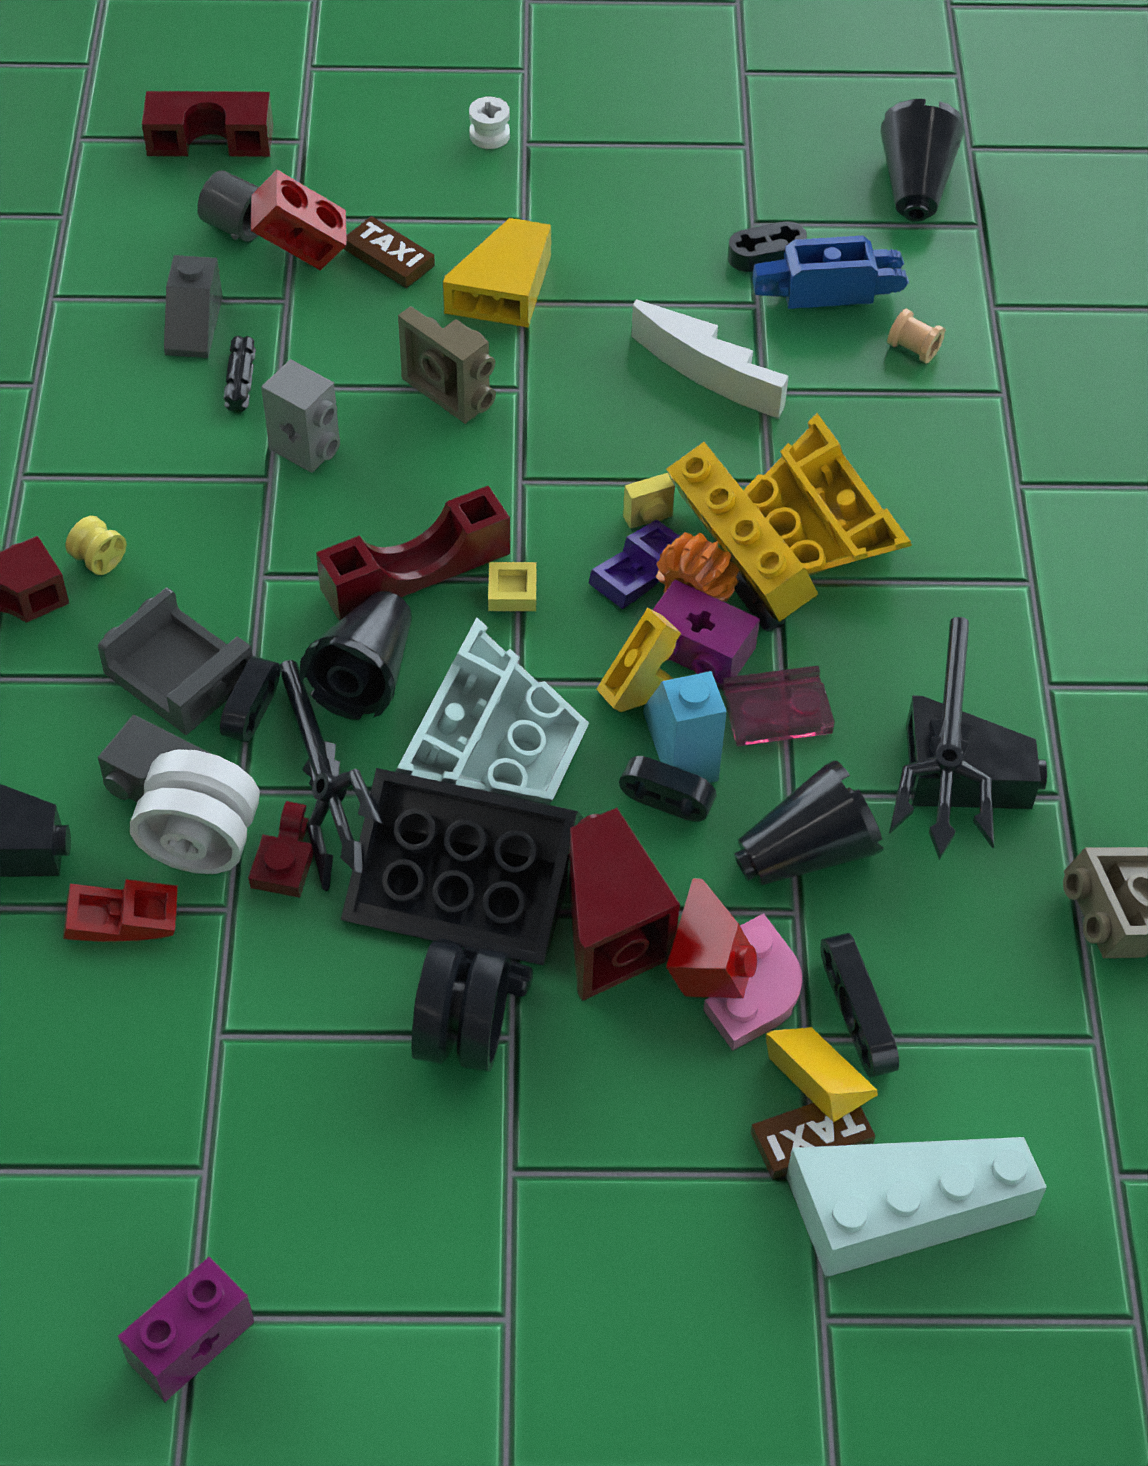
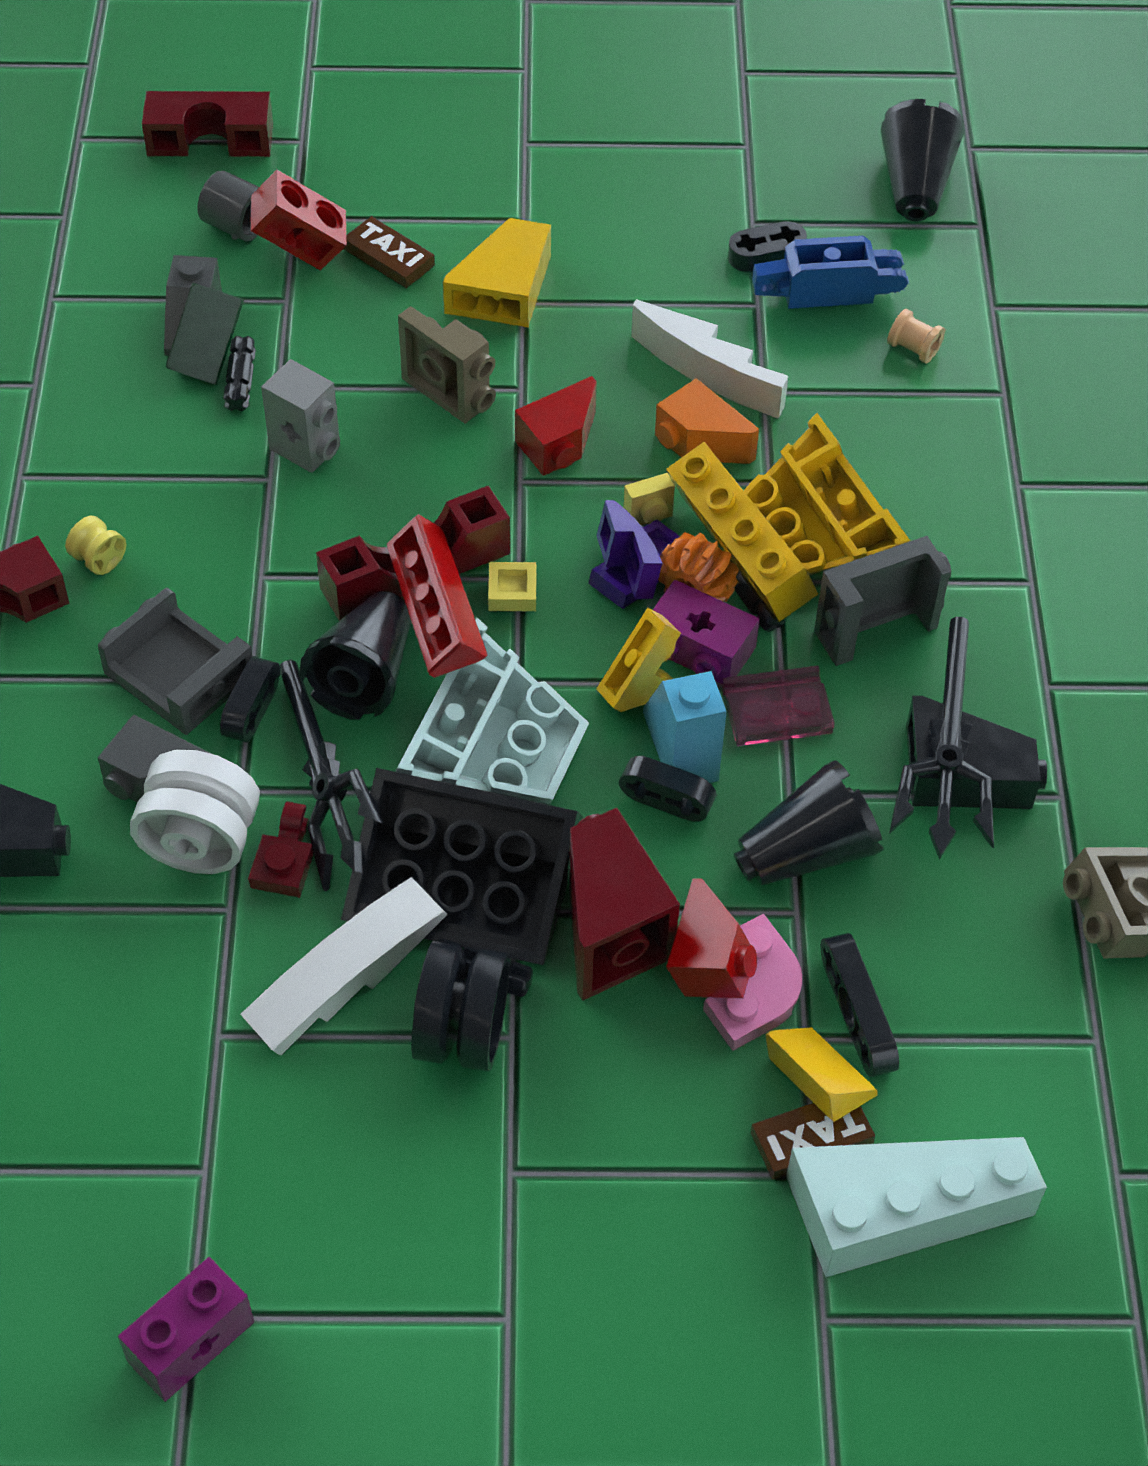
red slope [63,879,178,942] -> none
white wheel [469,97,510,149] -> none
none -> dark green slope [166,283,244,385]
none -> white slope [240,877,447,1055]
none -> red slope [386,514,487,678]
none -> red slope [515,376,597,476]
none -> dark purple slope [596,500,663,599]
none -> orange slope [655,378,759,464]
none -> dark grey panel [814,536,951,666]

